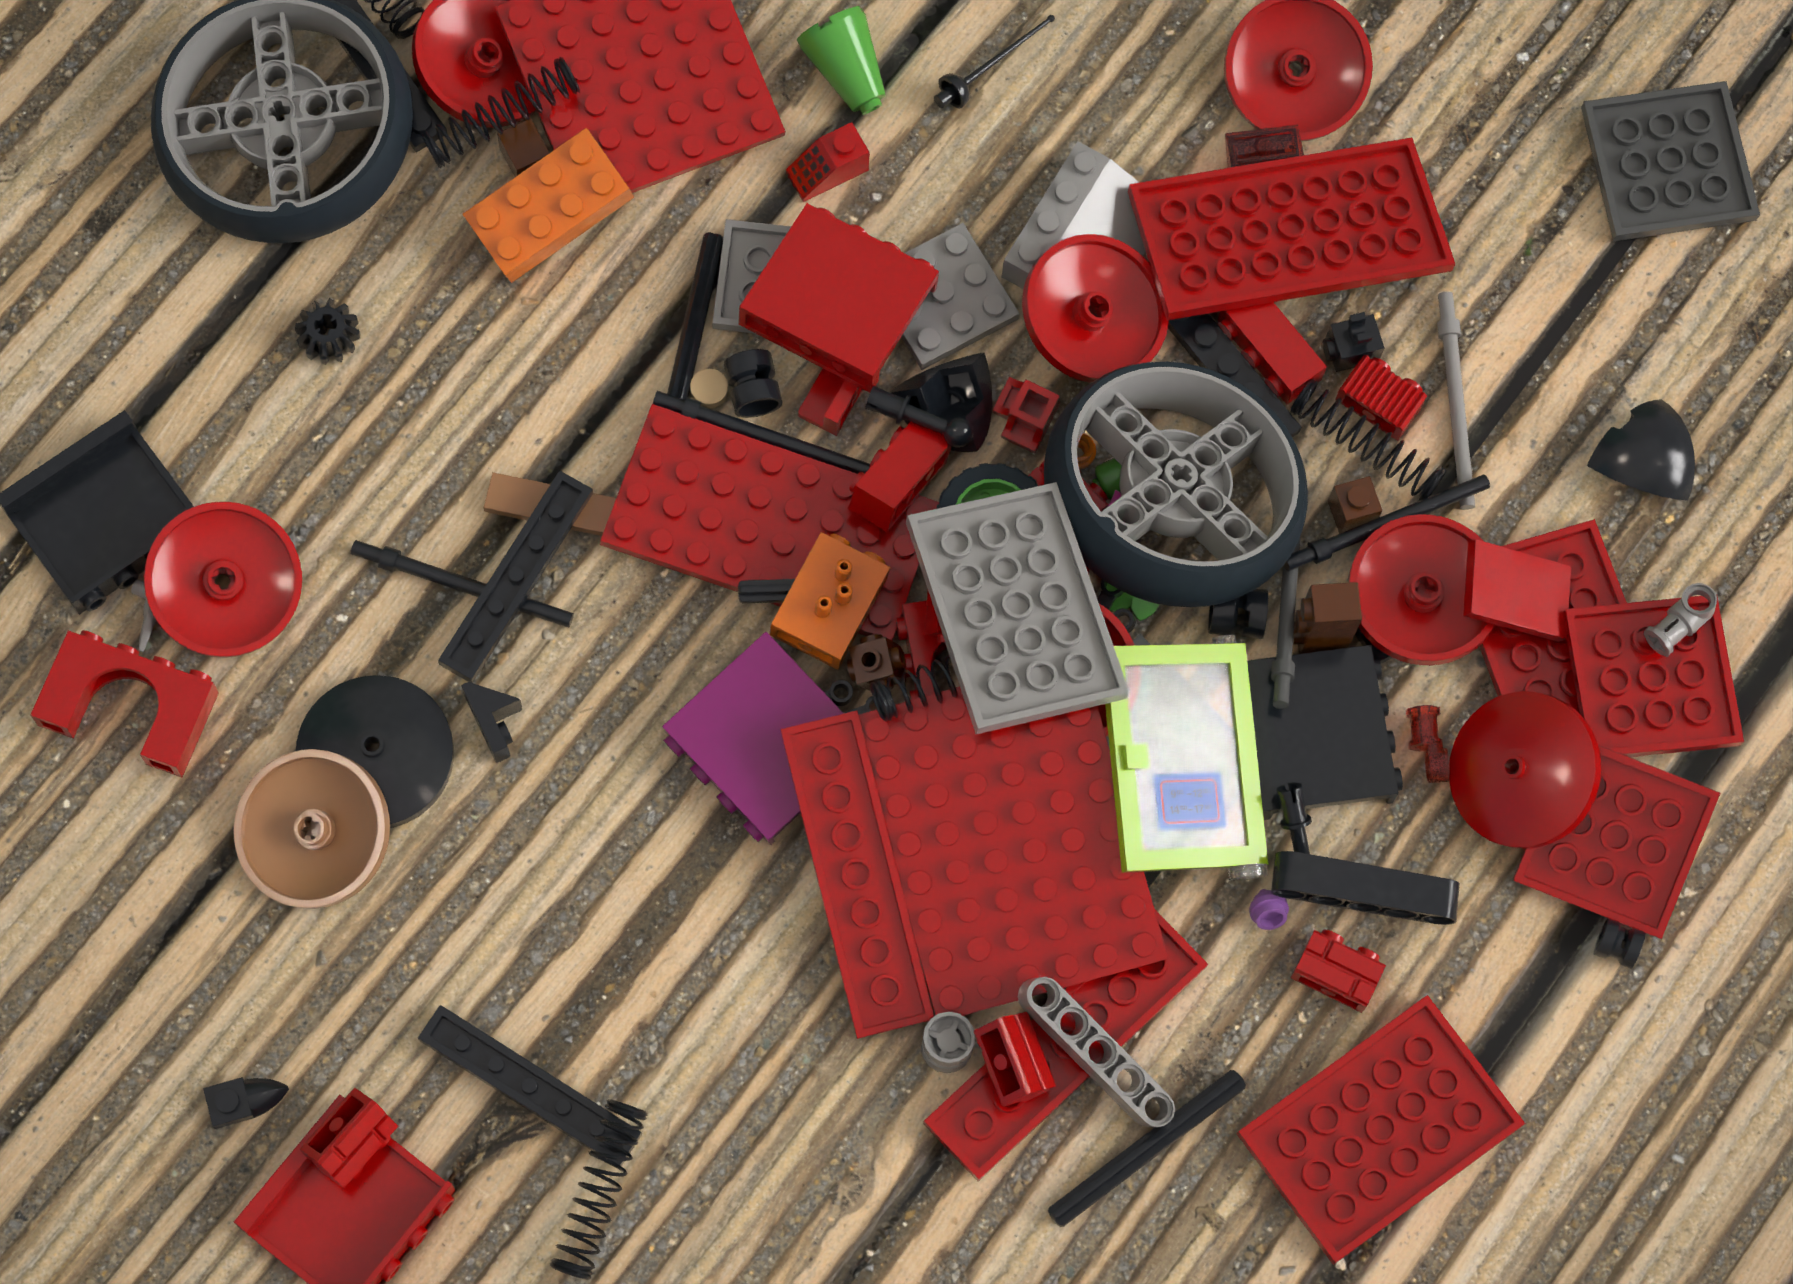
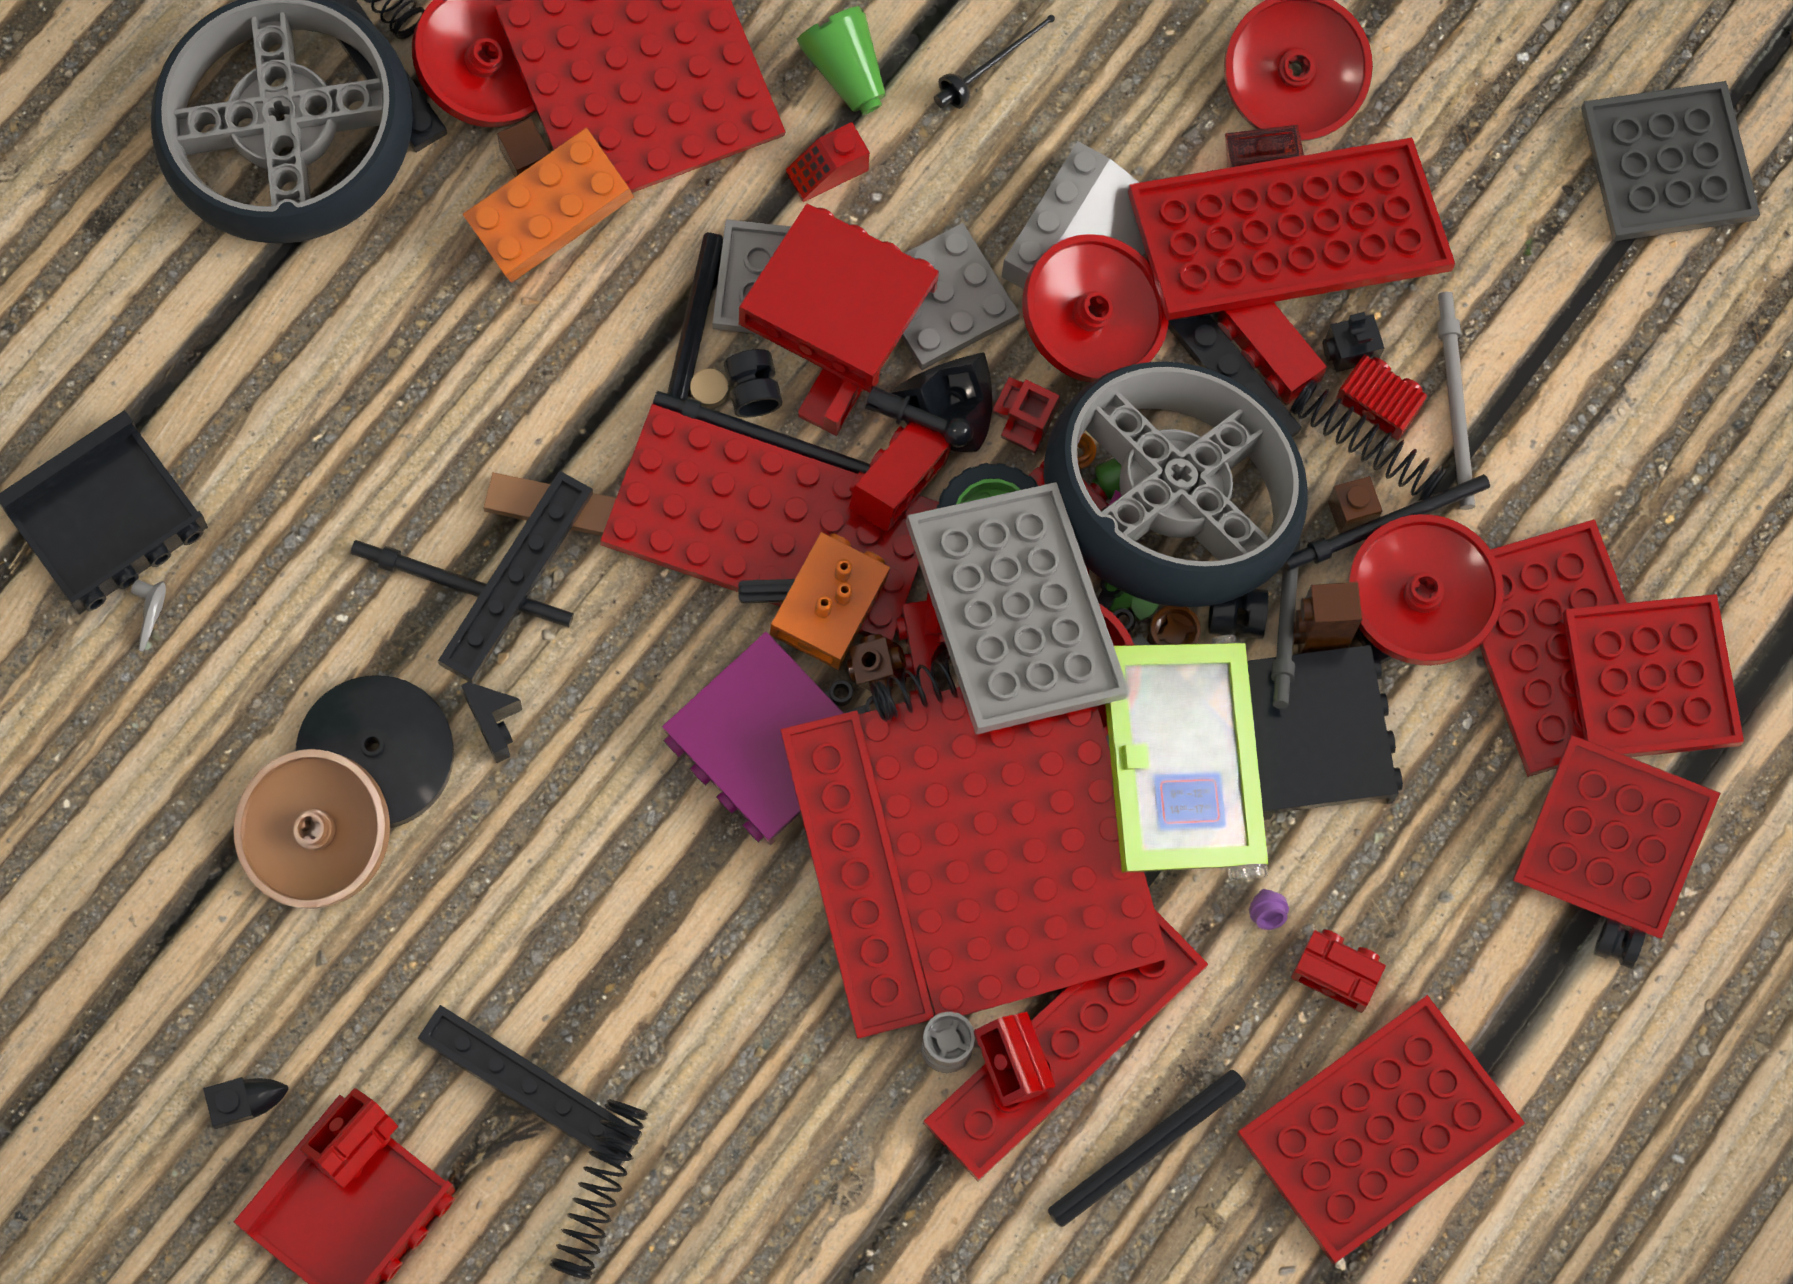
red arch [30,630,219,778] -> none
red dish [144,502,302,658] -> none
black gear [295,298,360,365] -> none
black piece [420,57,580,168] -> none
light grey beam [1018,977,1175,1127] -> none
black beam [1271,851,1460,925] -> none
black pin [1277,782,1312,854] -> none
clear red connector [1405,705,1450,783] -> none
red dish [1449,691,1601,849] -> none
red tile [1463,539,1571,642] -> none
black brick [1587,399,1695,501] -> none
light grey connector [1644,583,1717,657] -> none
none -> reddish brown wheel [1146,606,1201,668]

